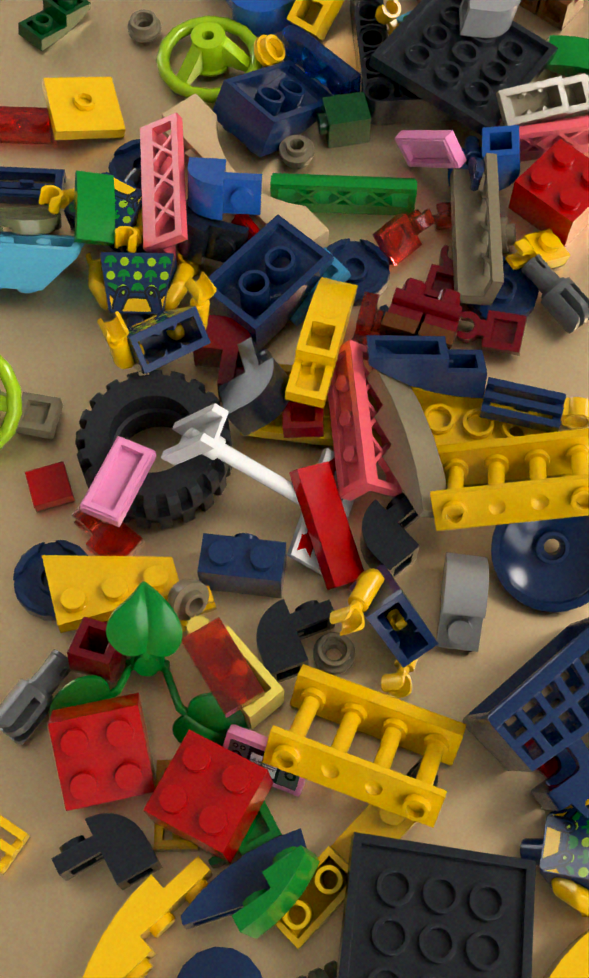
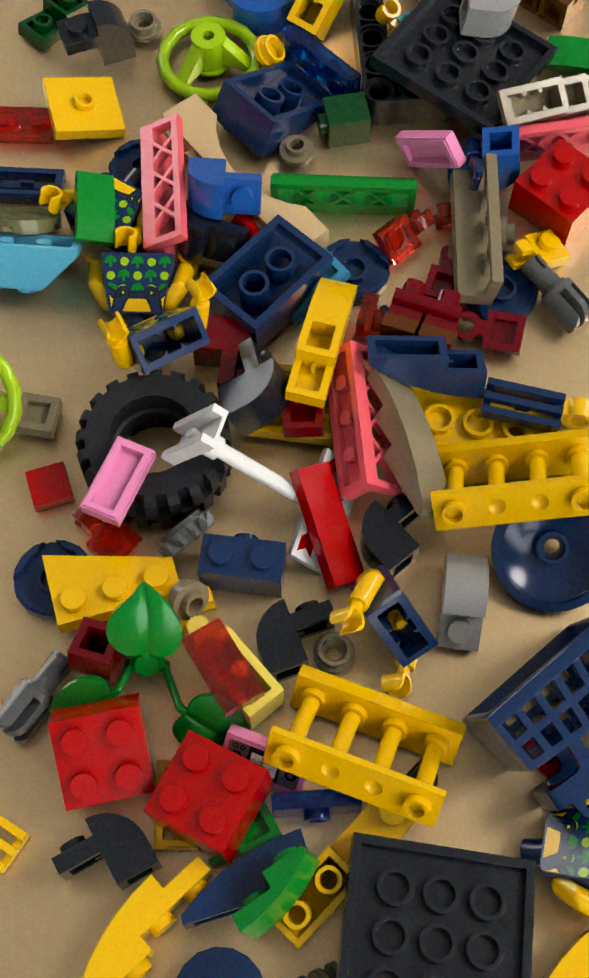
none -> black brick [56,0,136,66]
none -> dark grey gear [158,509,215,558]
none -> clear blue plate [271,789,362,823]

